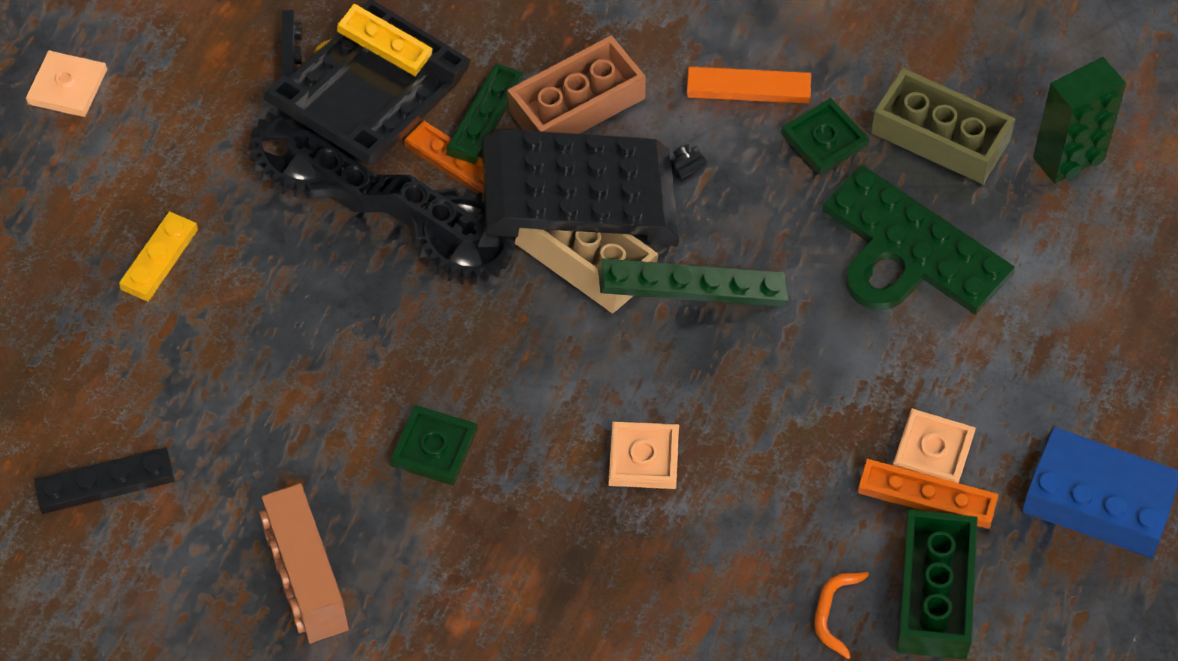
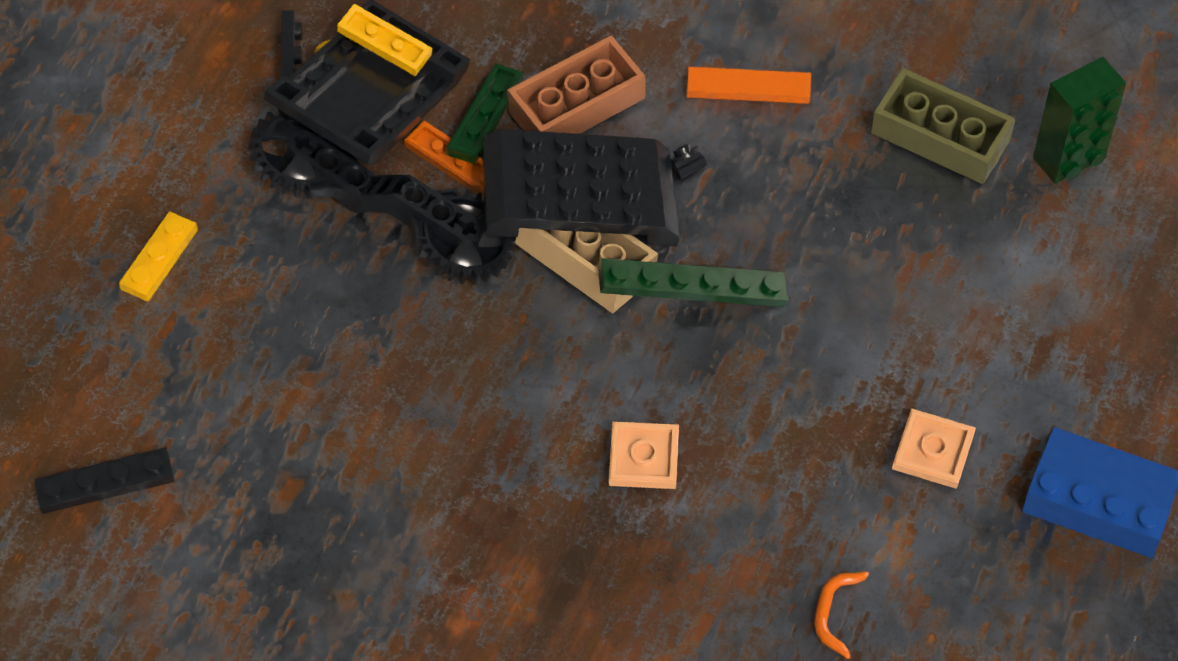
light nougat plate [26,51,107,117] -> none
nougat brick [259,483,349,644] -> none
dark green plate [390,405,478,486] -> none
dark green plate [781,98,869,176] -> none
dark green plate [822,165,1015,315] -> none
orange plate [858,459,999,529] -> none
dark green brick [897,510,978,660] -> none

